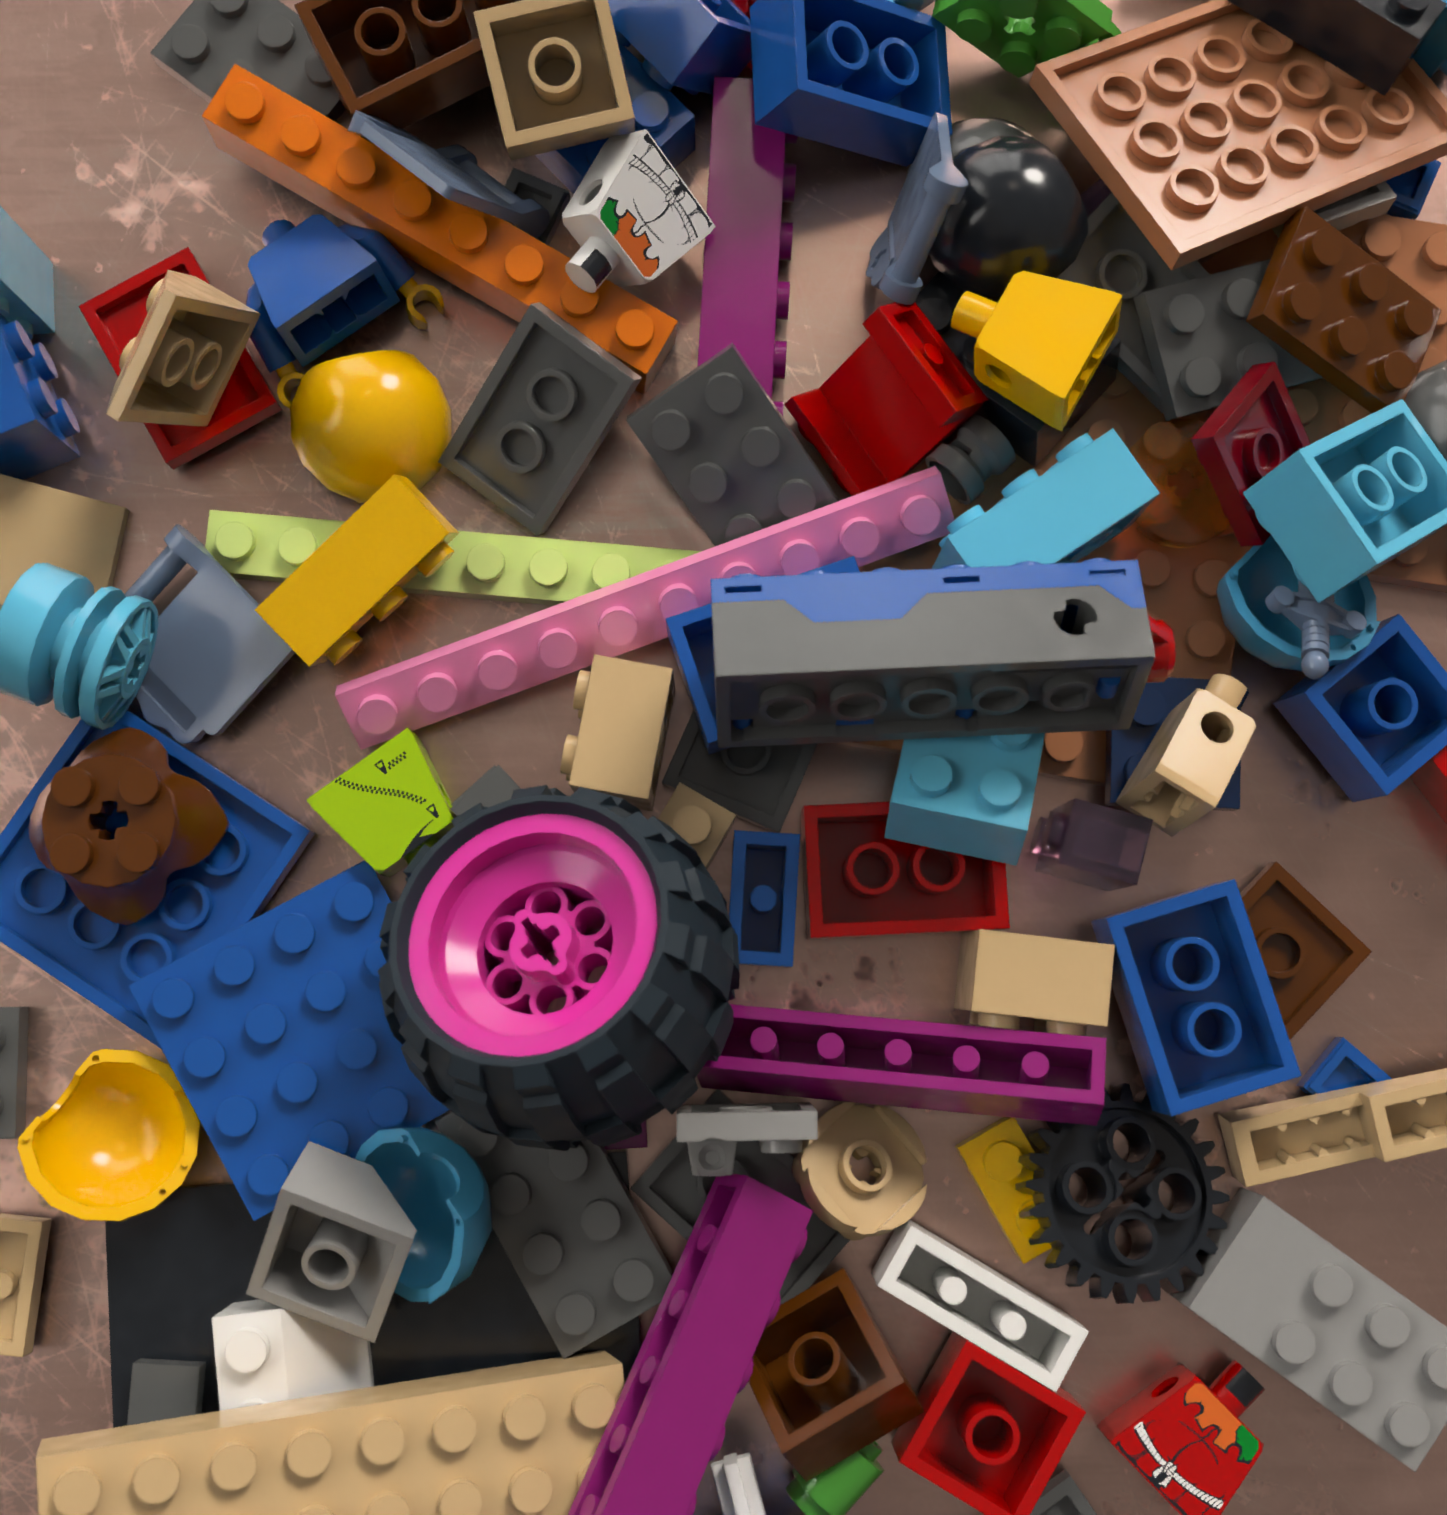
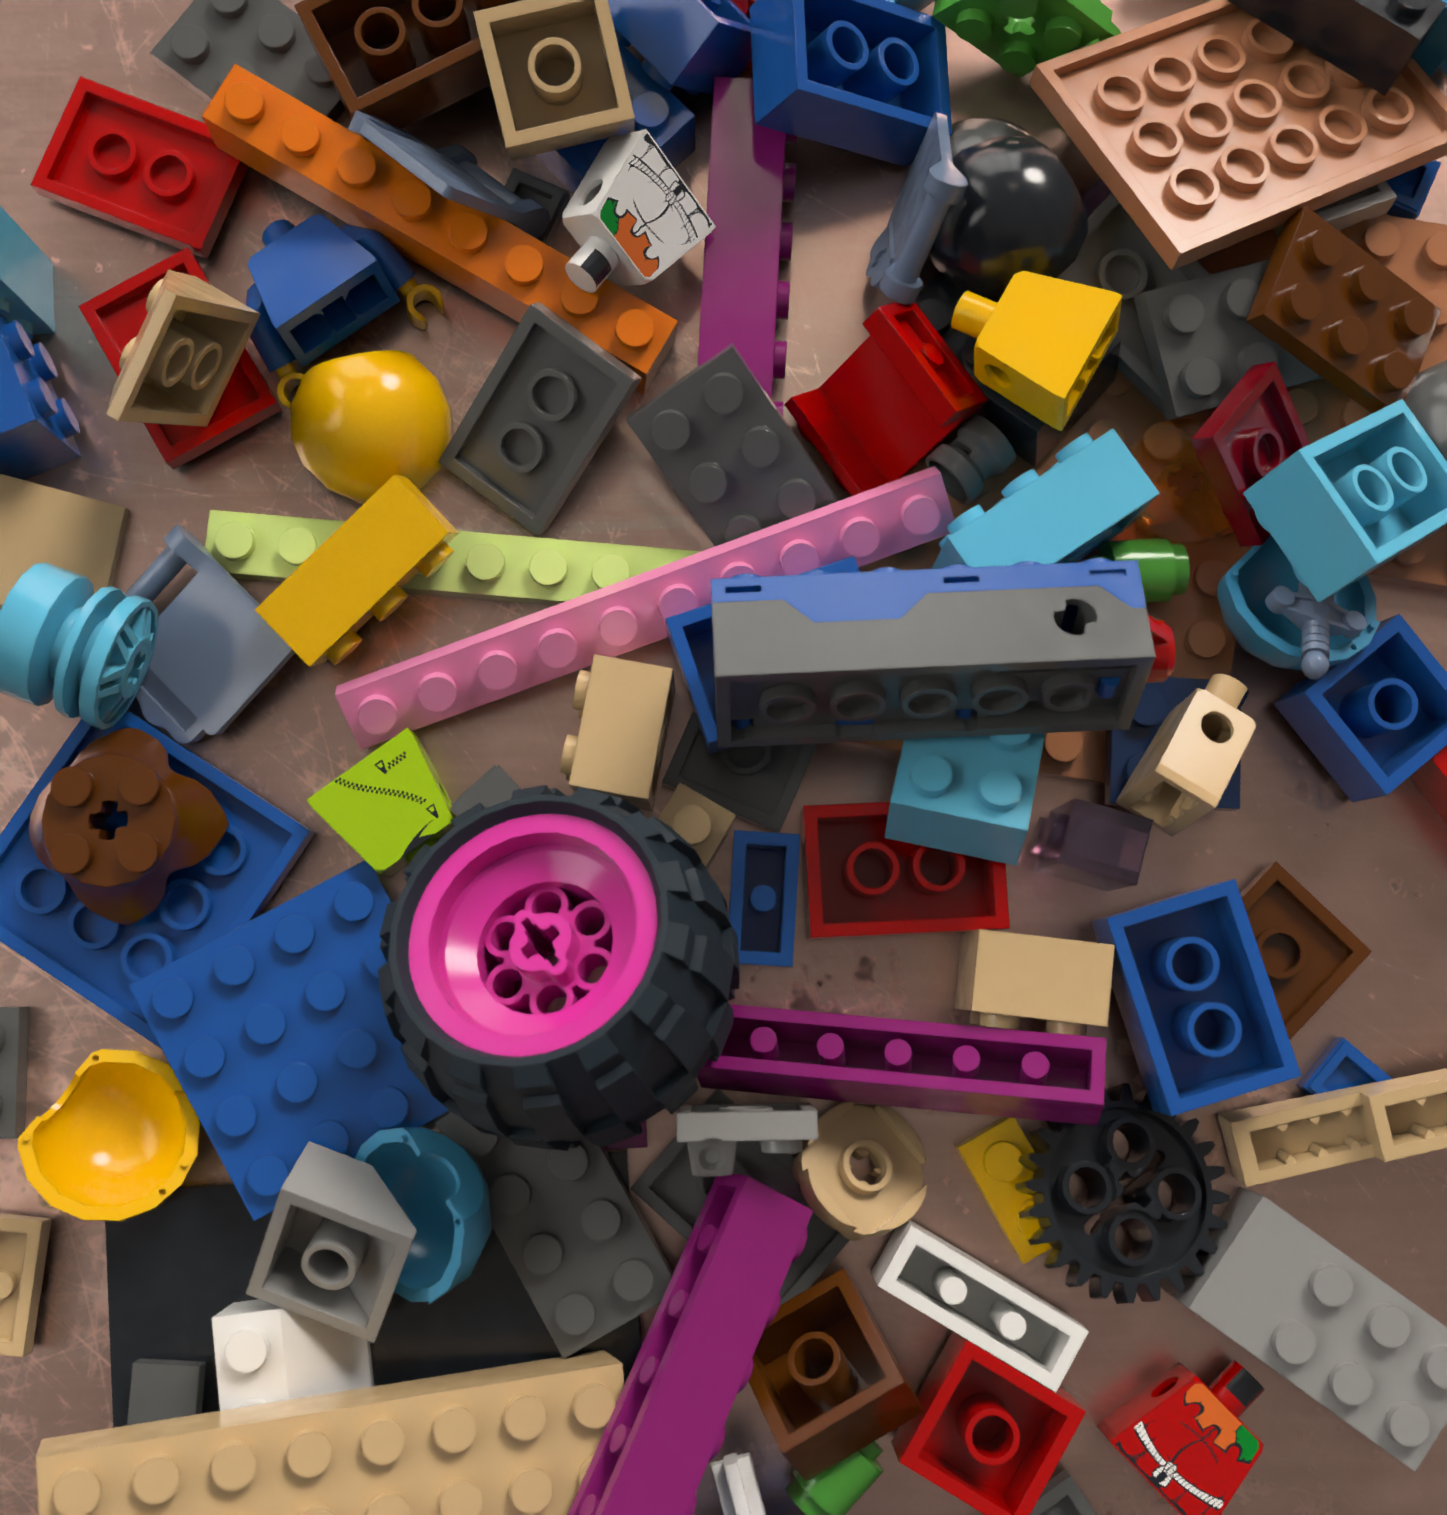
none -> red plate [30,76,248,259]
none -> bright green brick [1090,538,1190,603]

